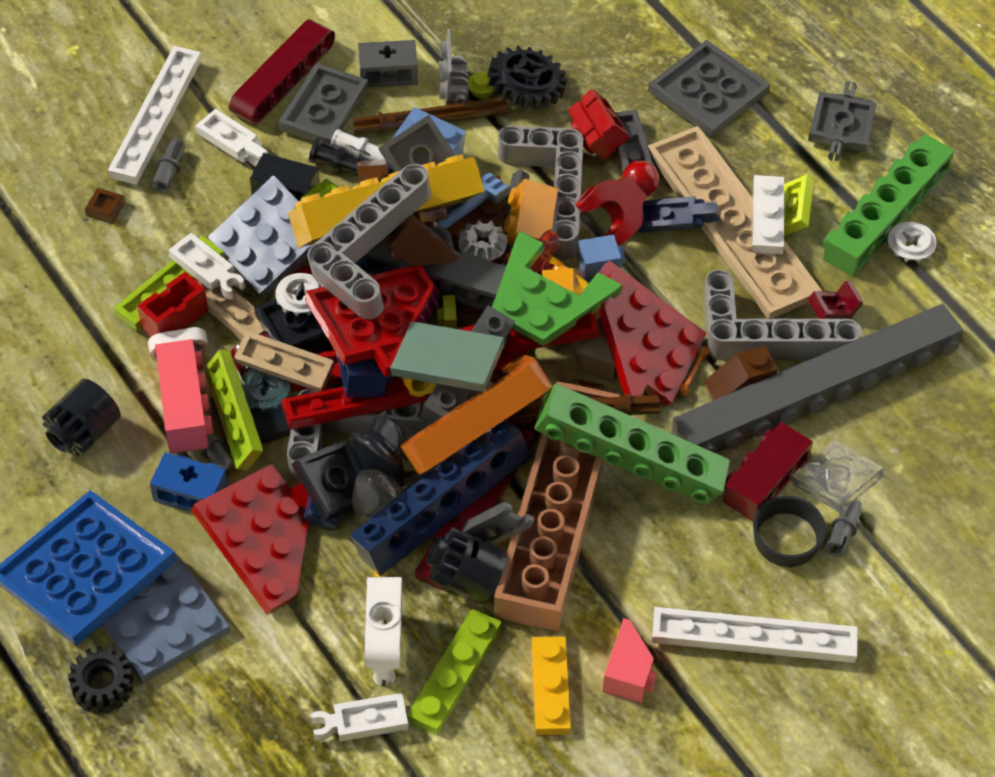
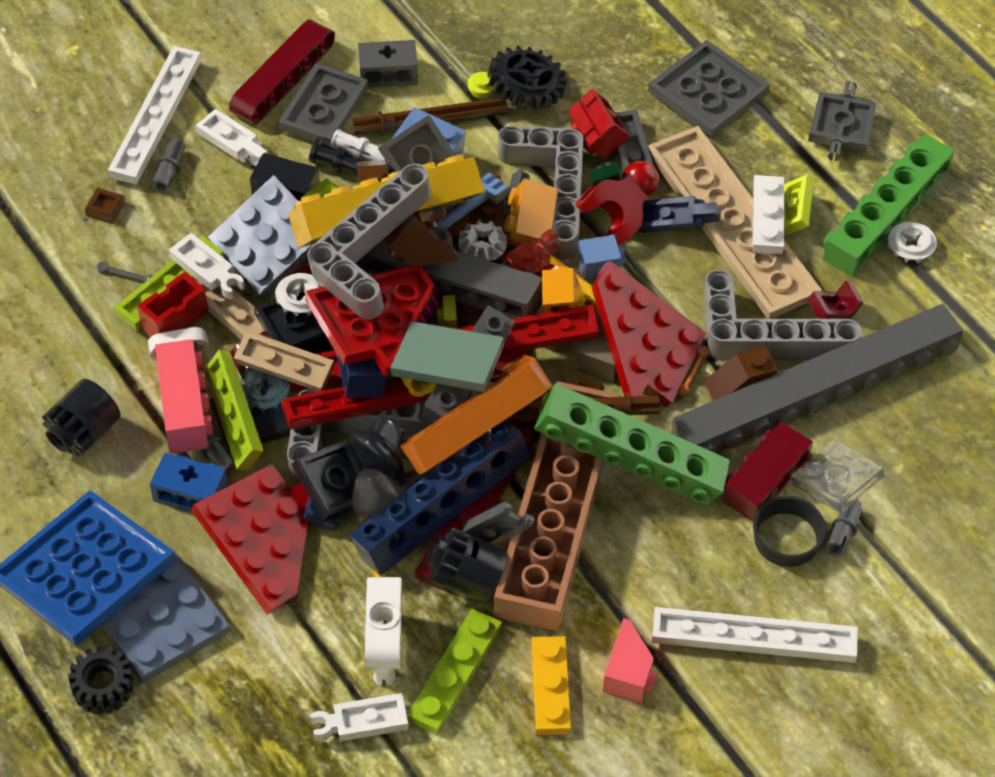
light grey hinge [439,29,469,105] -> none
bright green wing [492,231,622,346] -> none
none -> dark grey hinge [97,261,153,282]
none -> dark green plate [589,162,622,185]

